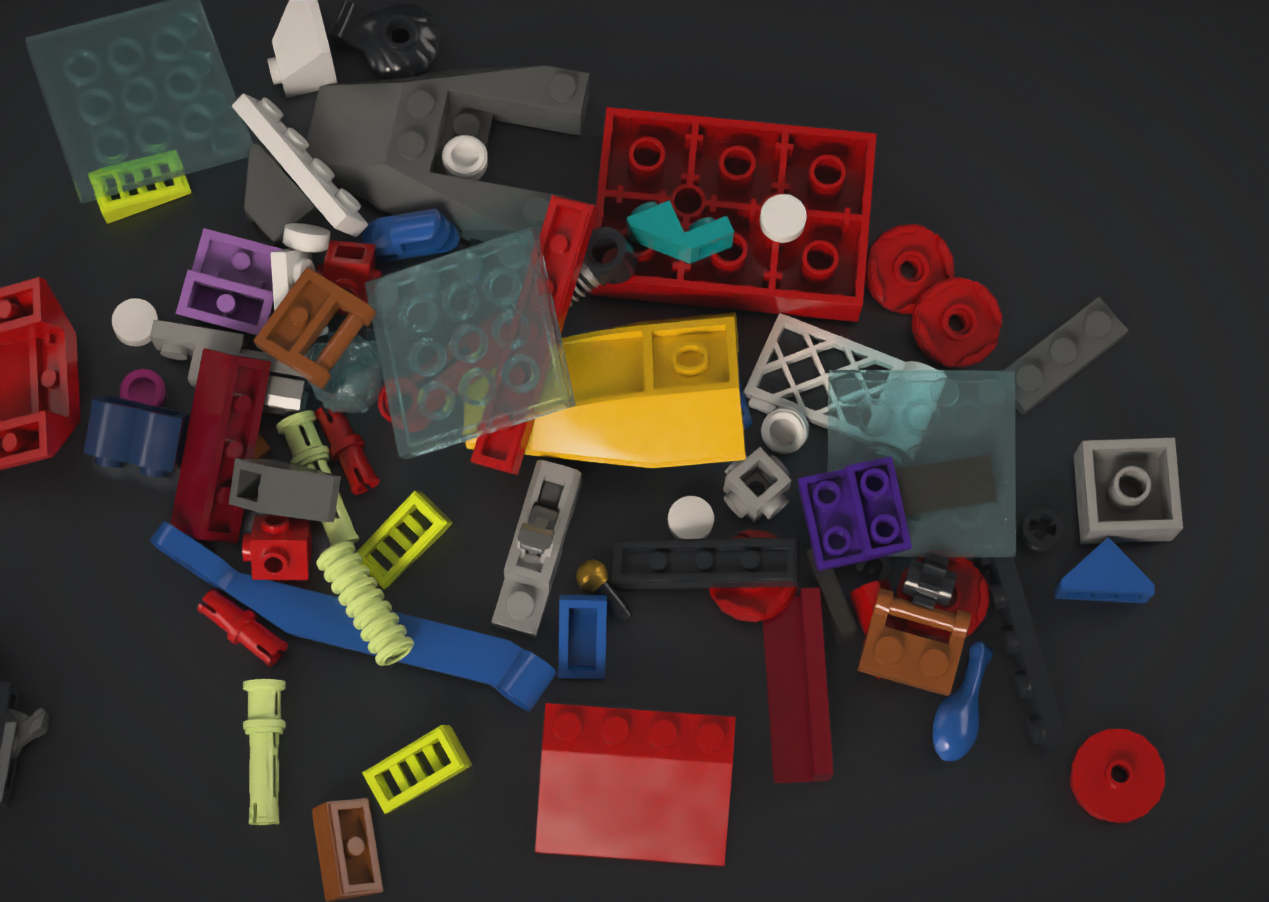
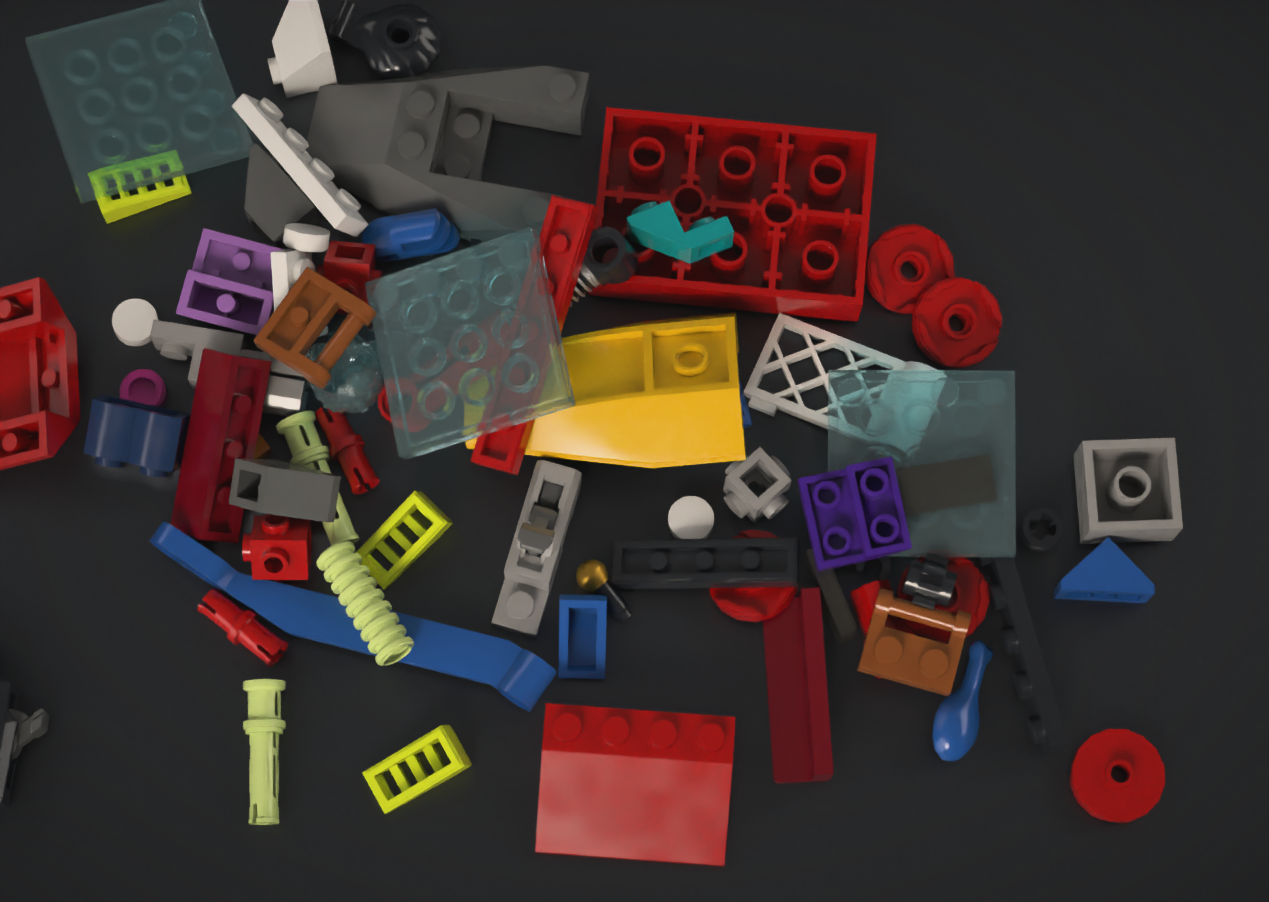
dark orange slope [312,798,383,902] -> none
white tile [442,135,488,180] -> none
white tile [760,194,807,243] -> none
white tile [761,406,809,454] -> none
dark grey plate [993,297,1129,416] -> none

